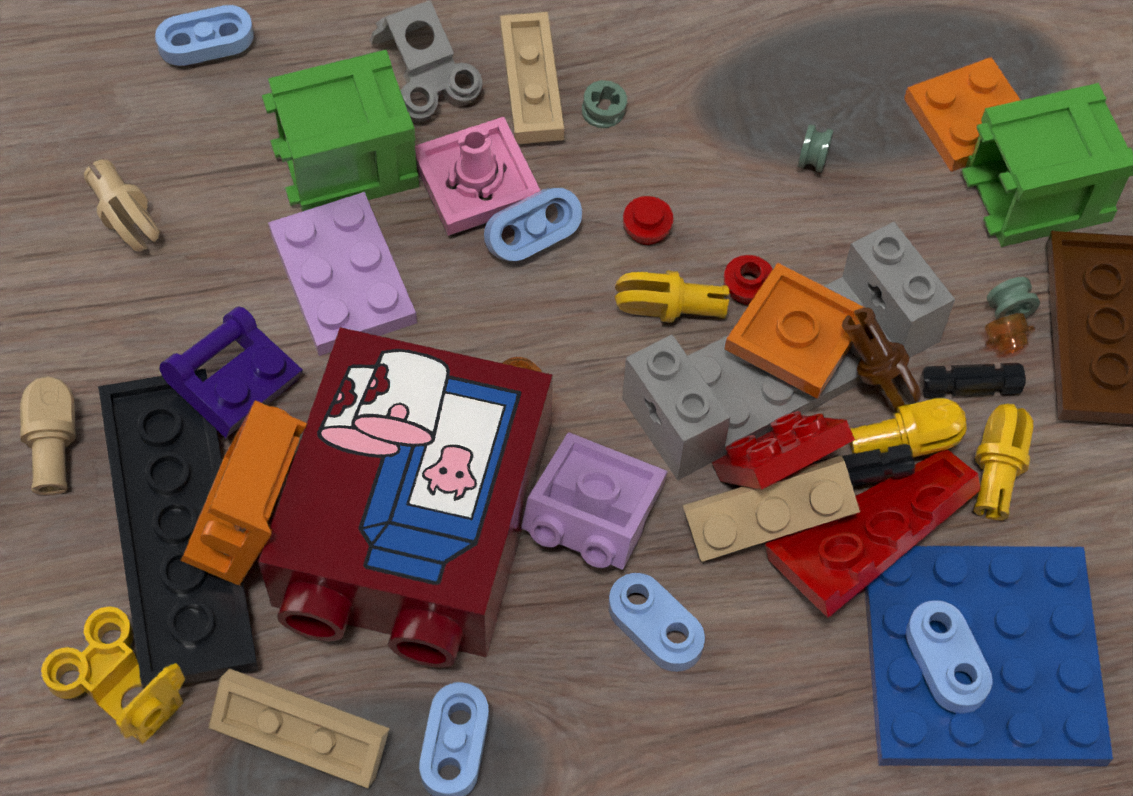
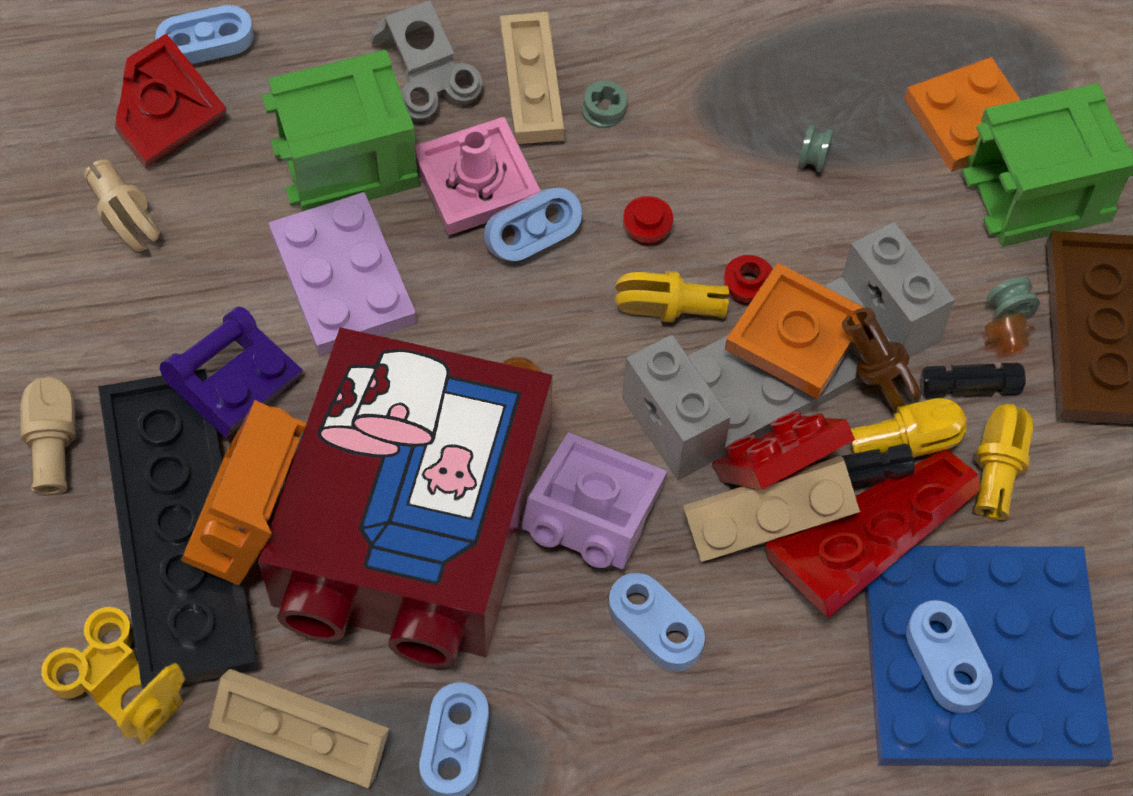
none -> red plate [115,33,227,168]

